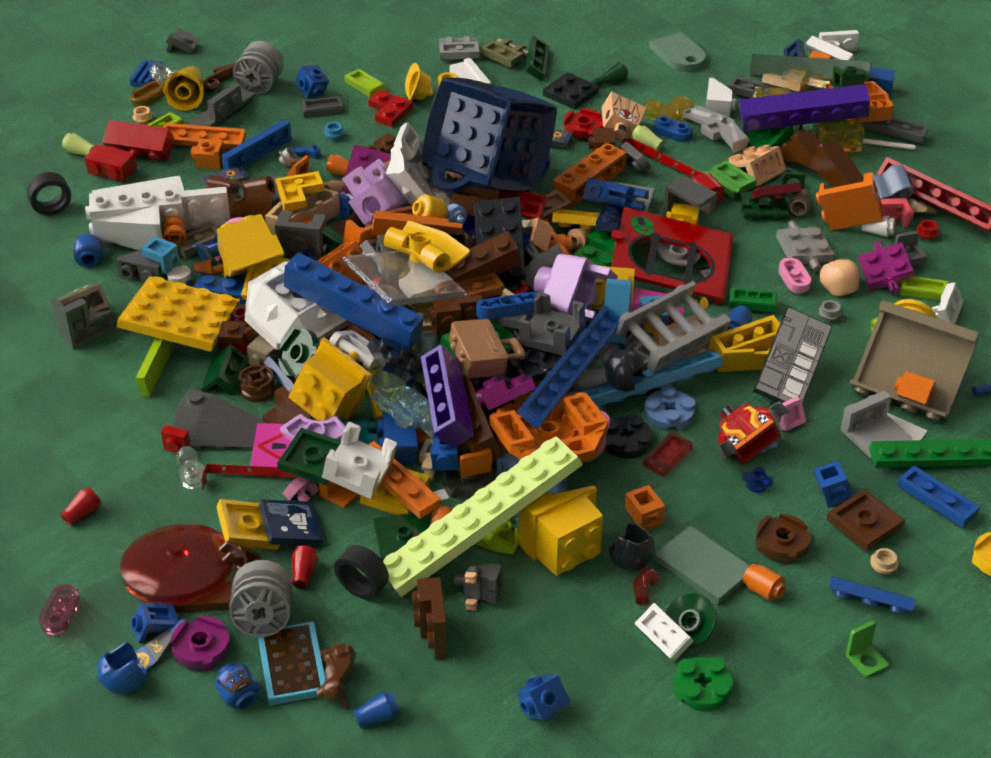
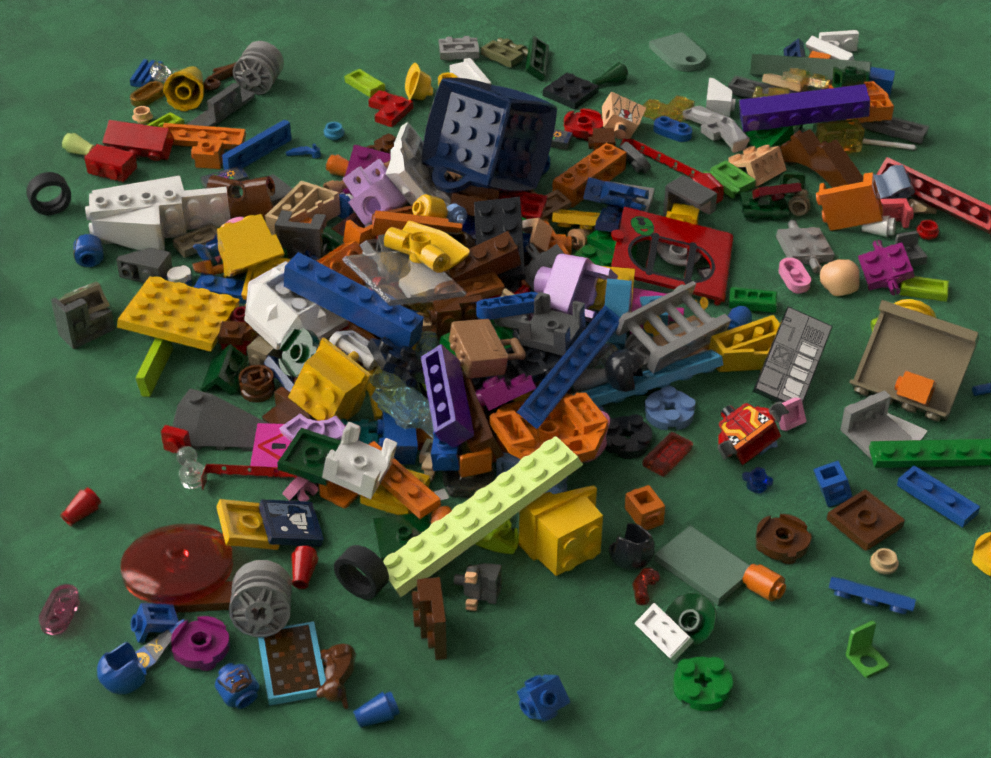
dark azure bracket [141,236,180,274] -> none
orange wheel [162,215,186,247] -> none
dark grey bracket [166,28,198,54] -> none
reddish brown plate [219,541,261,570] -> none
yellow plate [275,171,324,211] -> none
light grey plate [279,147,298,167] -> none
orange slope [286,155,310,177] -> none
blue brick [295,65,329,98] -> none
dark grey tile [301,96,344,118] -> none
yellowish green cone [631,125,663,151] -> none
light grey plate [819,300,842,321] -> none
white plate [932,282,964,324] -> none

